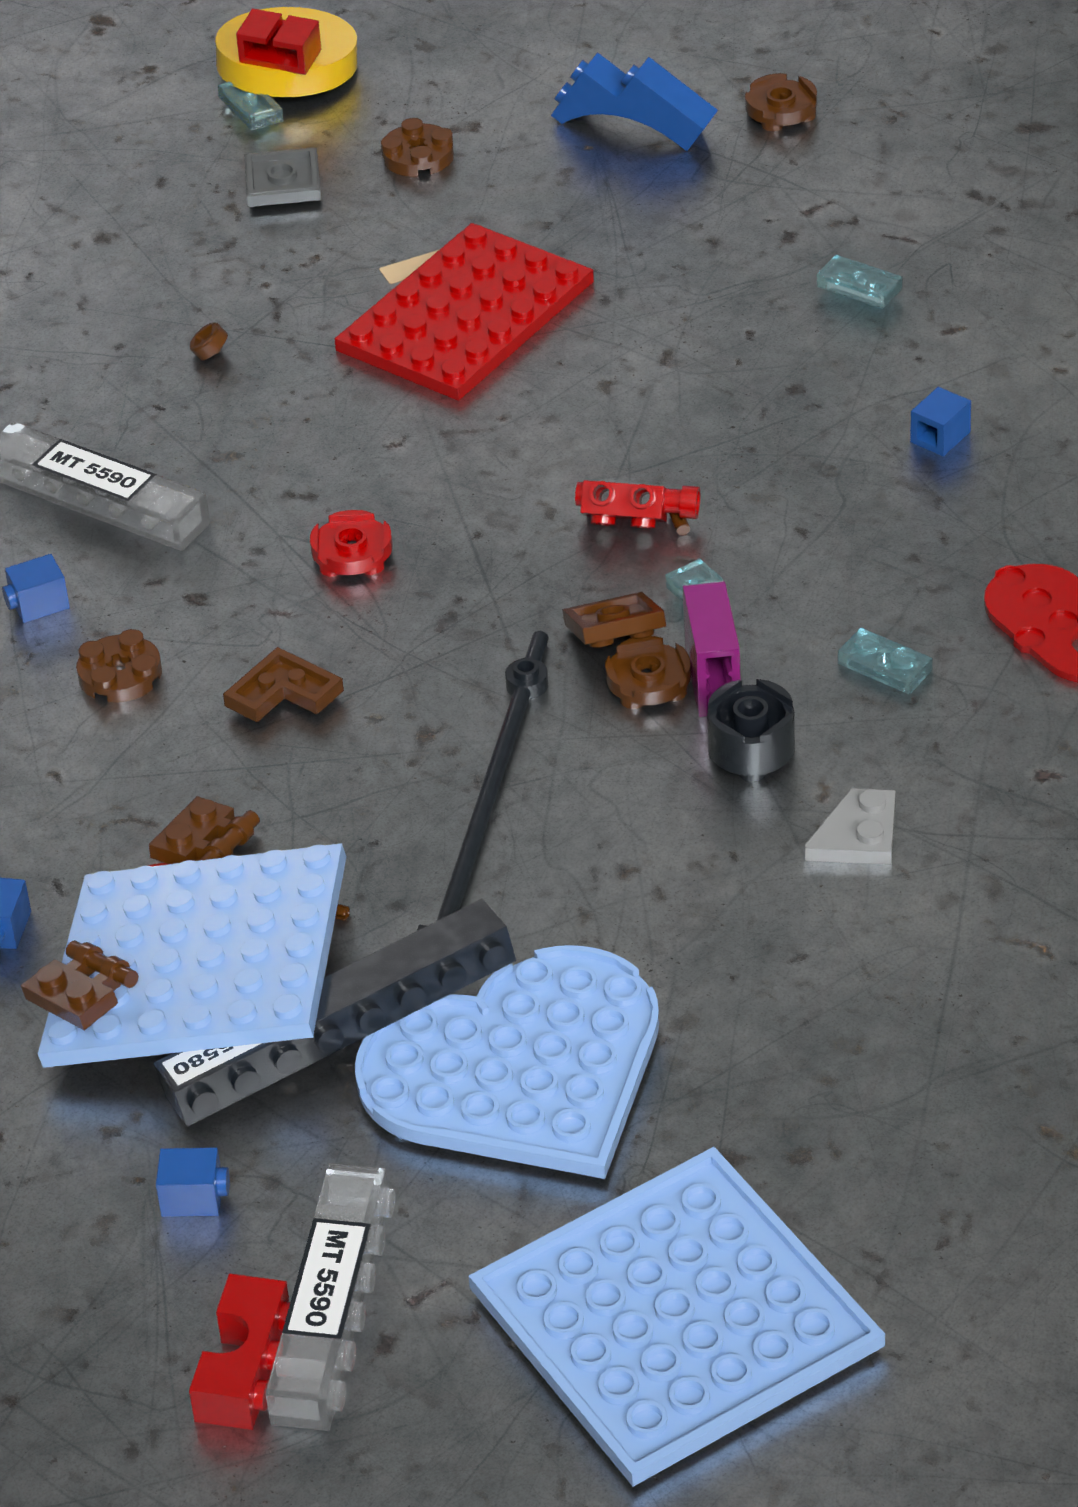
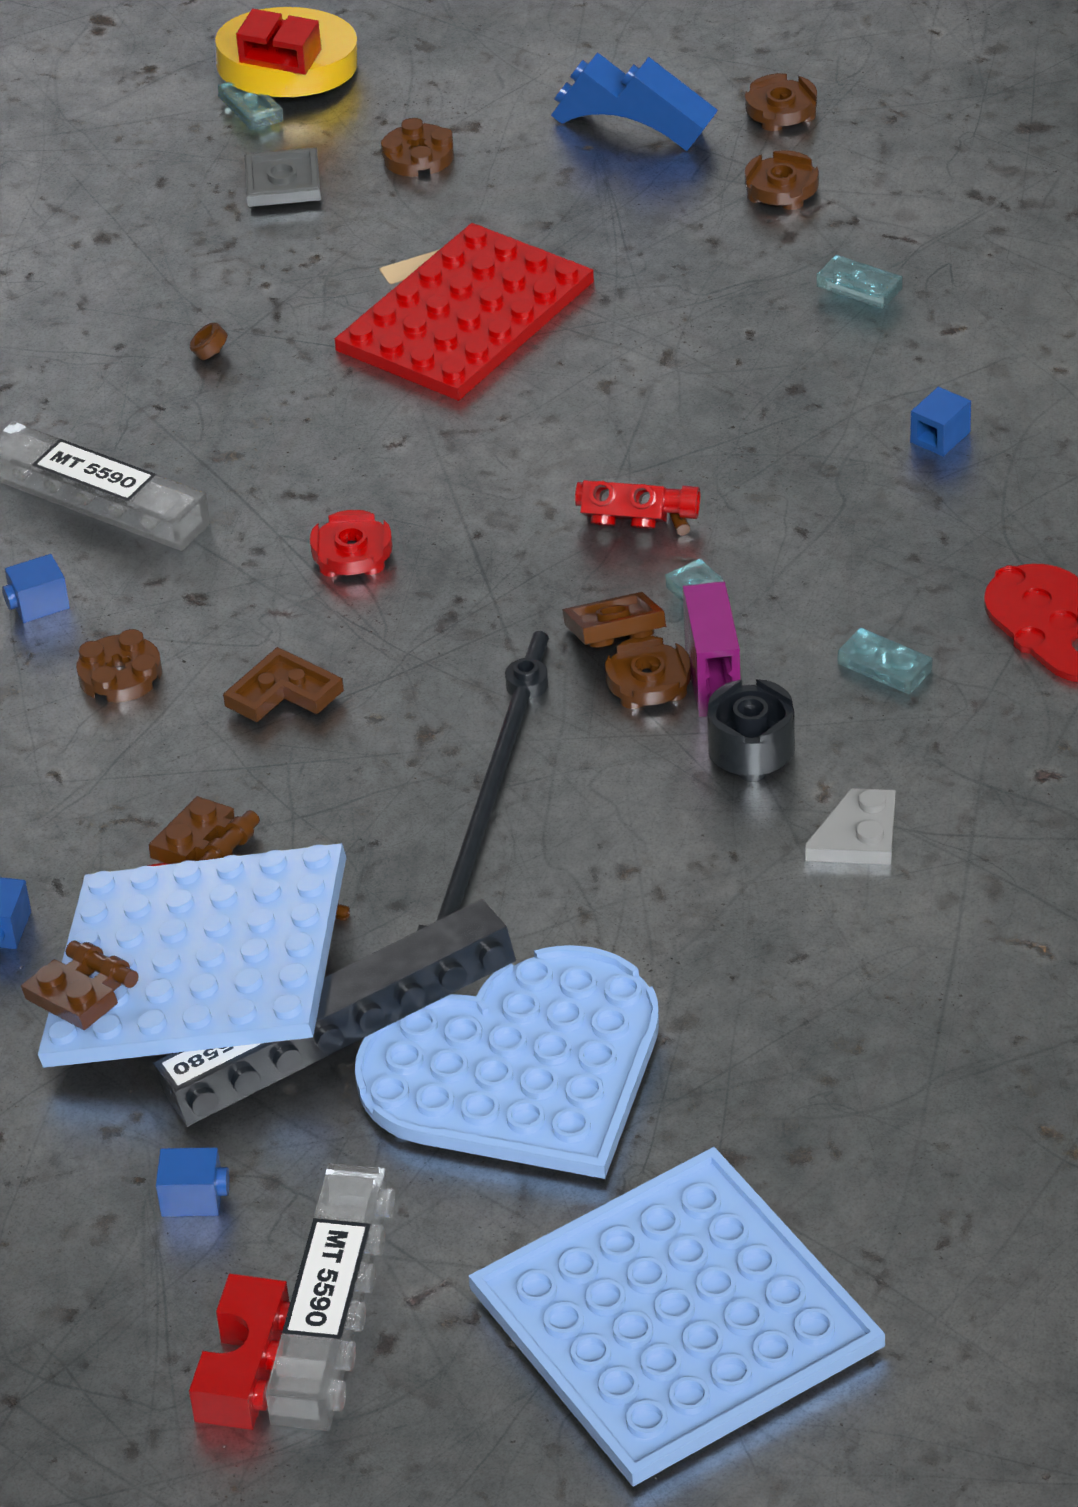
none -> reddish brown plate [745,150,819,210]

